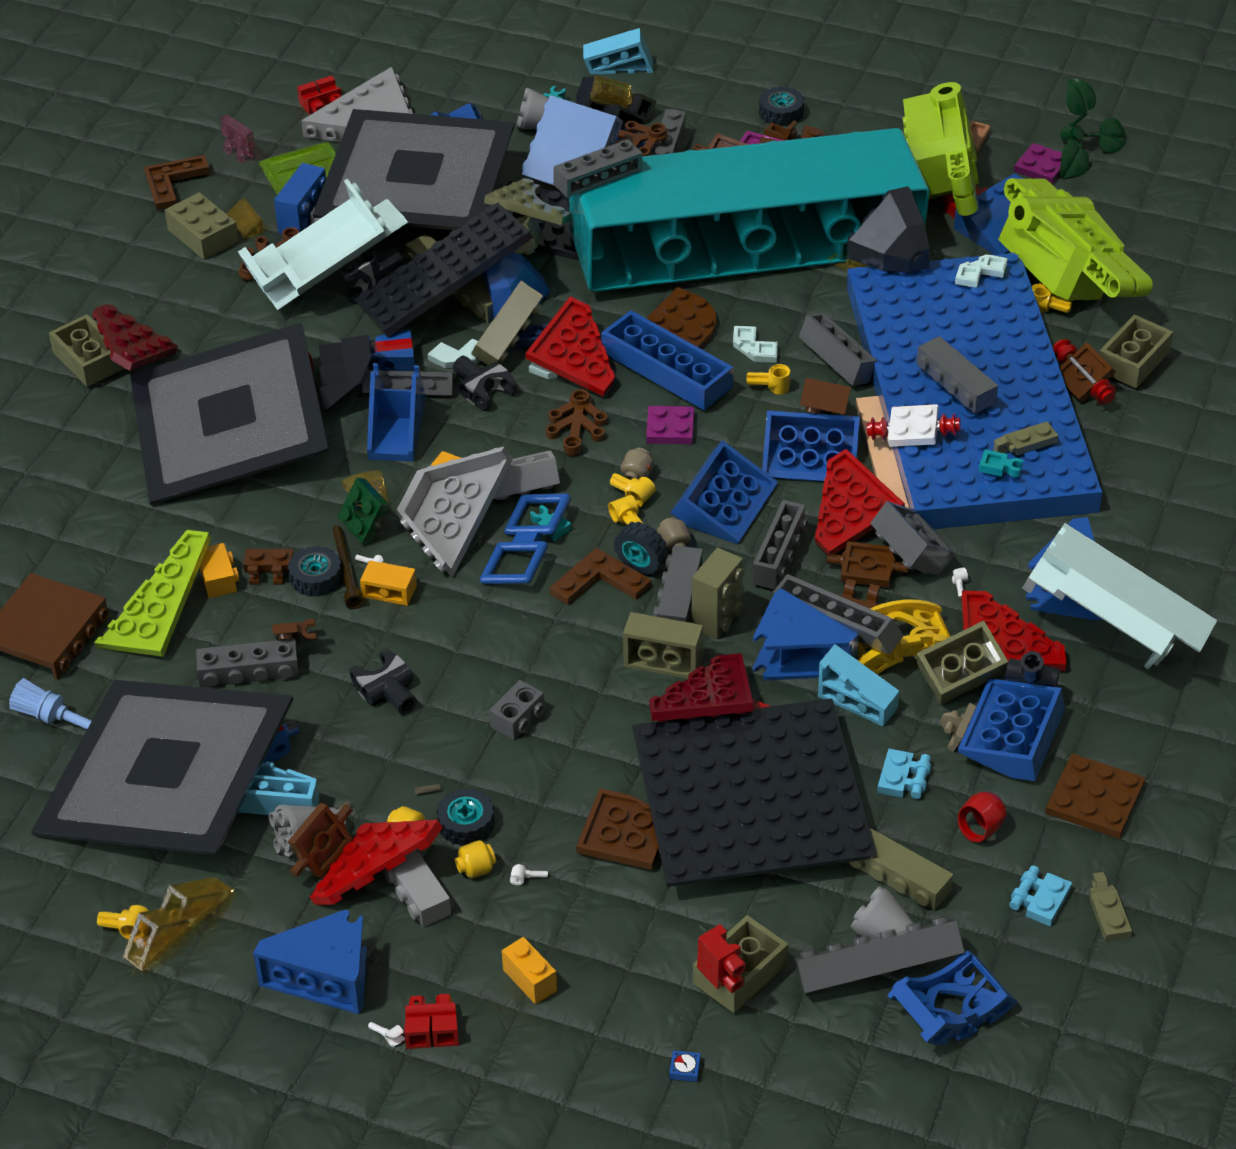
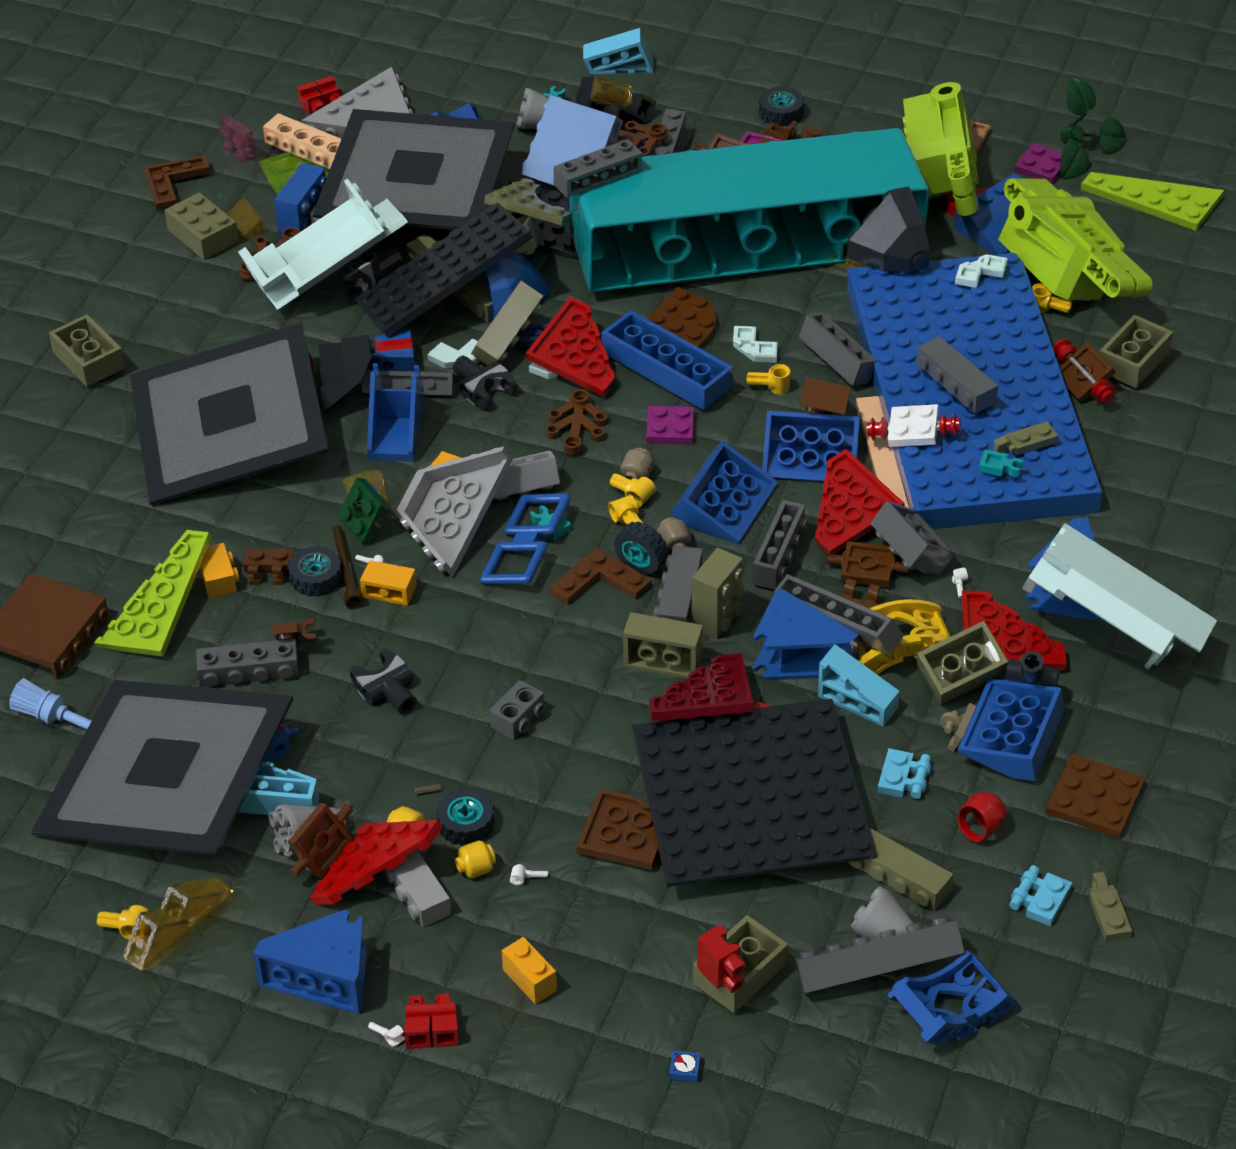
dark red plate [92,304,178,371] -> none
none -> light nougat brick [263,114,341,169]
none -> lime wing [1081,172,1224,231]

